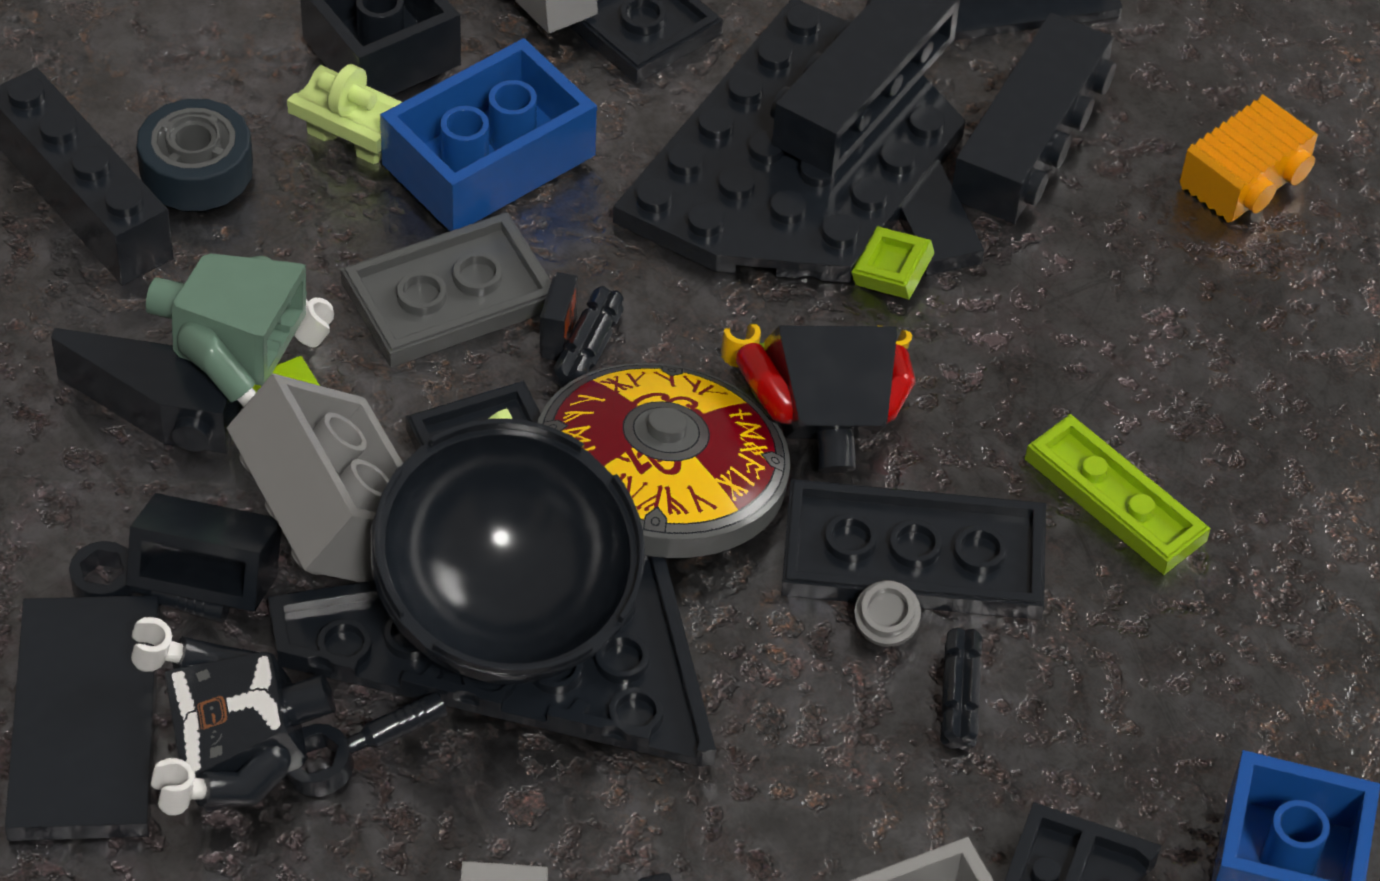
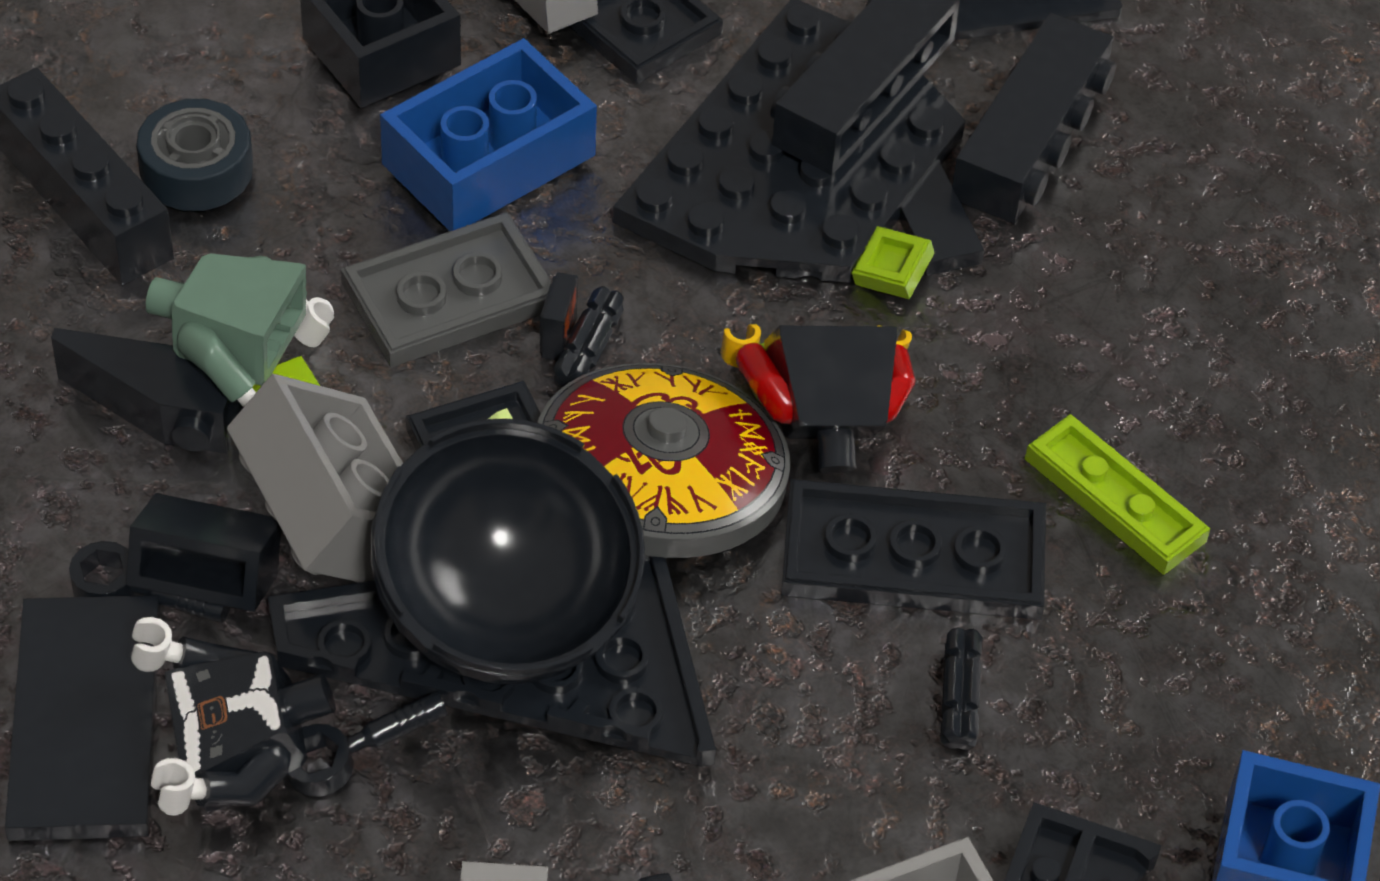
yellowish green hips [287,64,402,164] -> none
light grey plate [855,581,921,647] -> none
light orange brick [1179,94,1318,223] -> none

